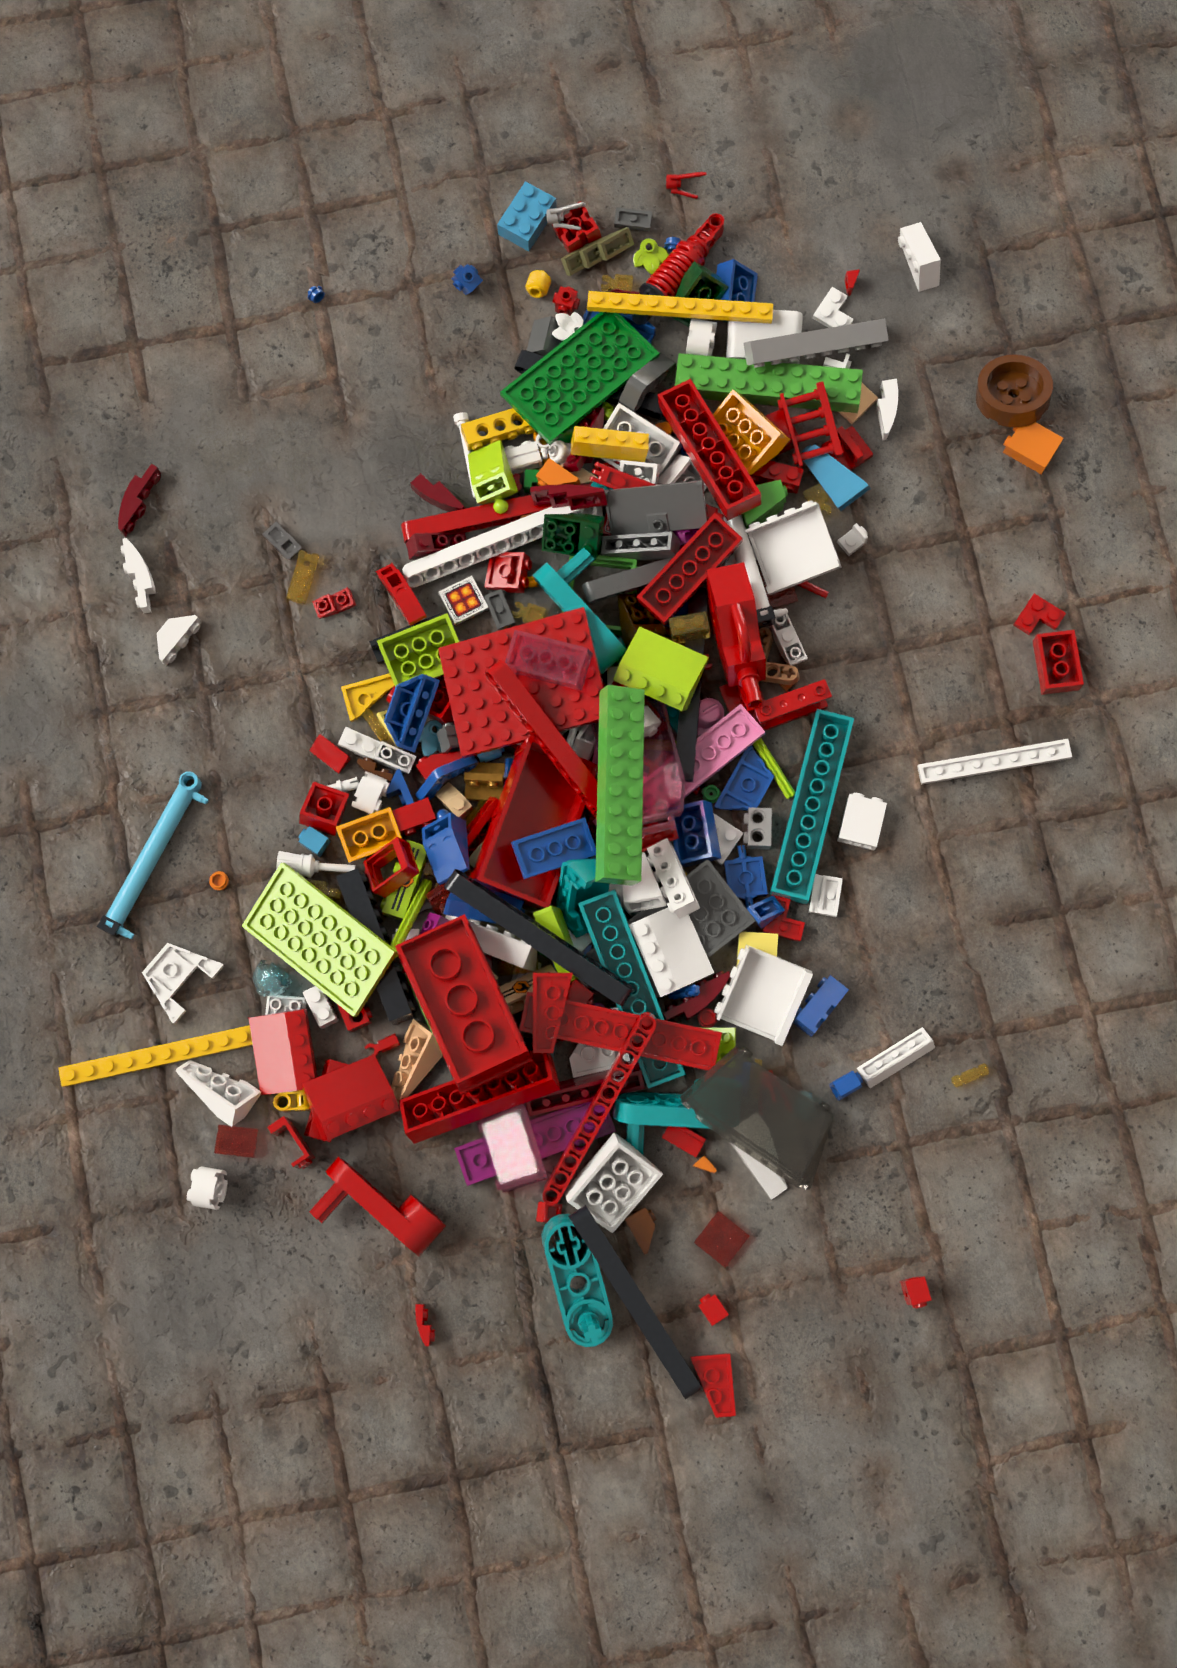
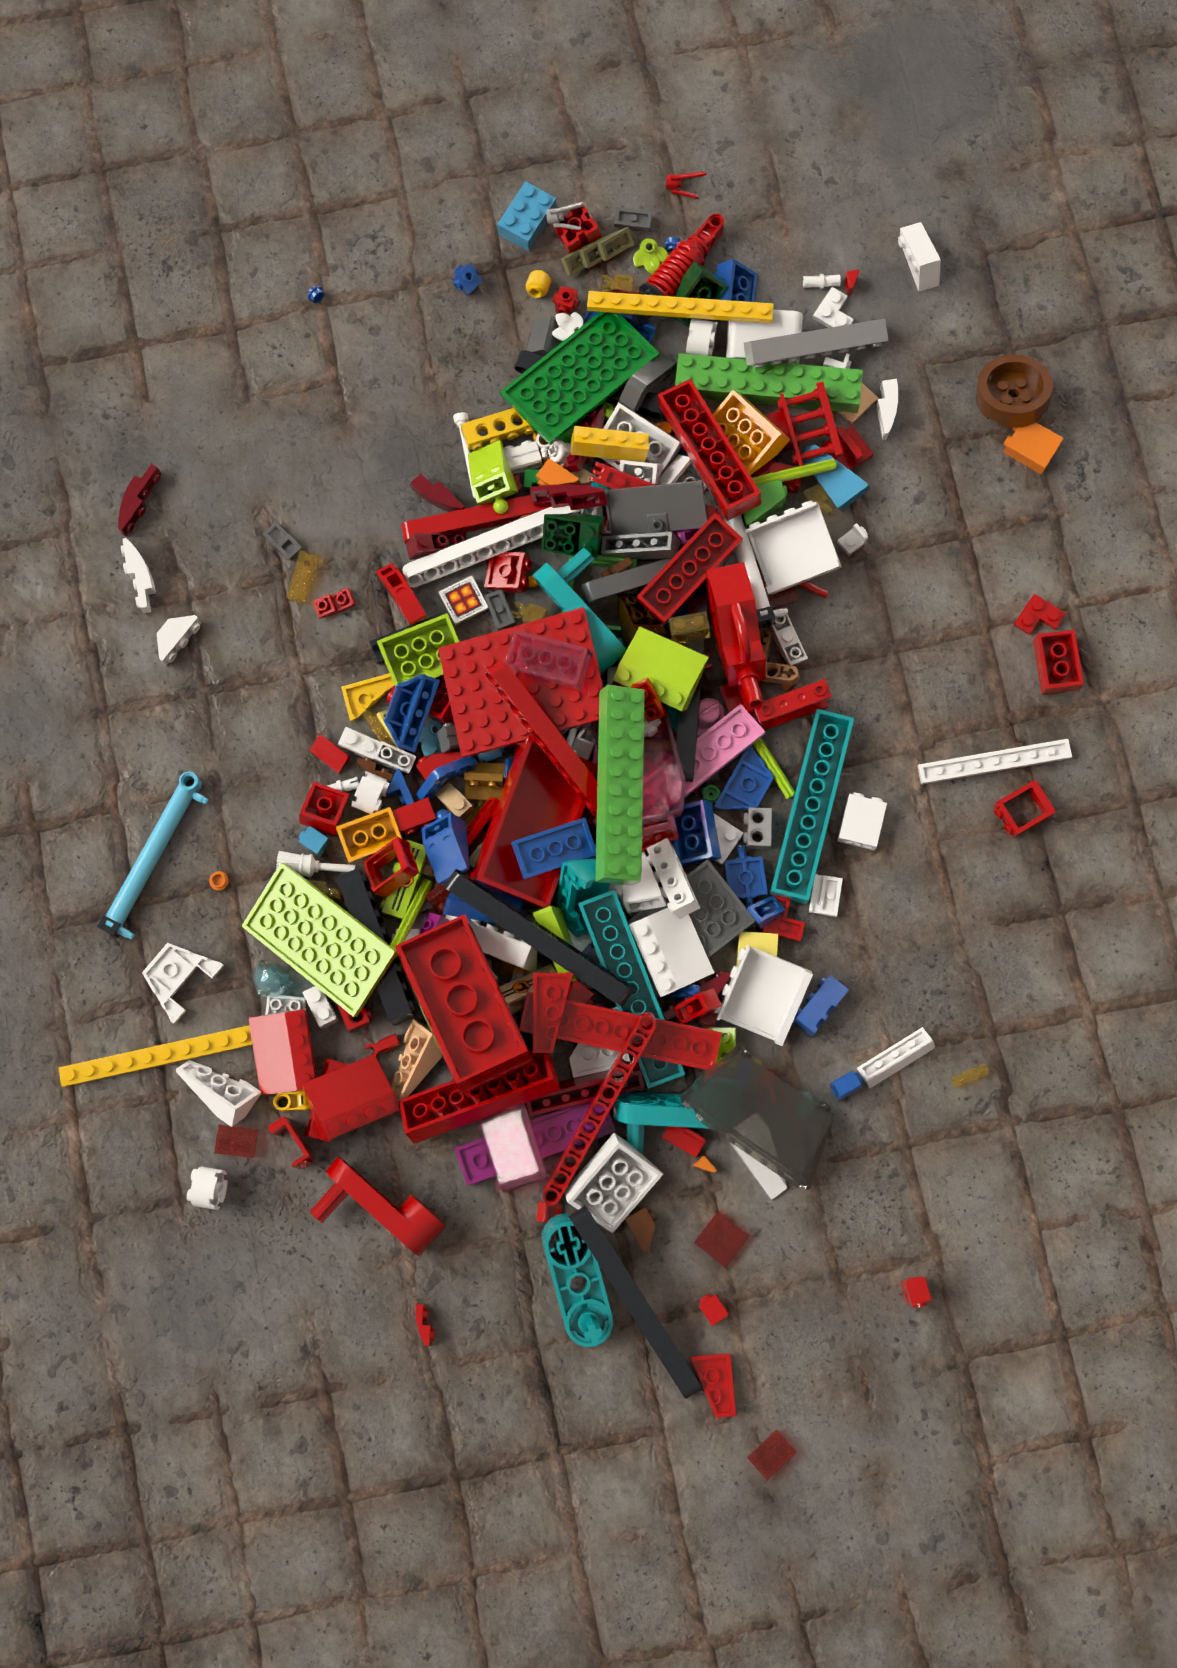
none -> reddish brown plate [600,557,633,578]
none -> red slope [631,678,665,723]
none -> red slope [673,988,722,1024]
none -> clear red plate [747,1429,797,1481]
none -> lime axle [752,459,837,485]
none -> white pin [803,274,841,289]
none -> red window [993,779,1056,838]

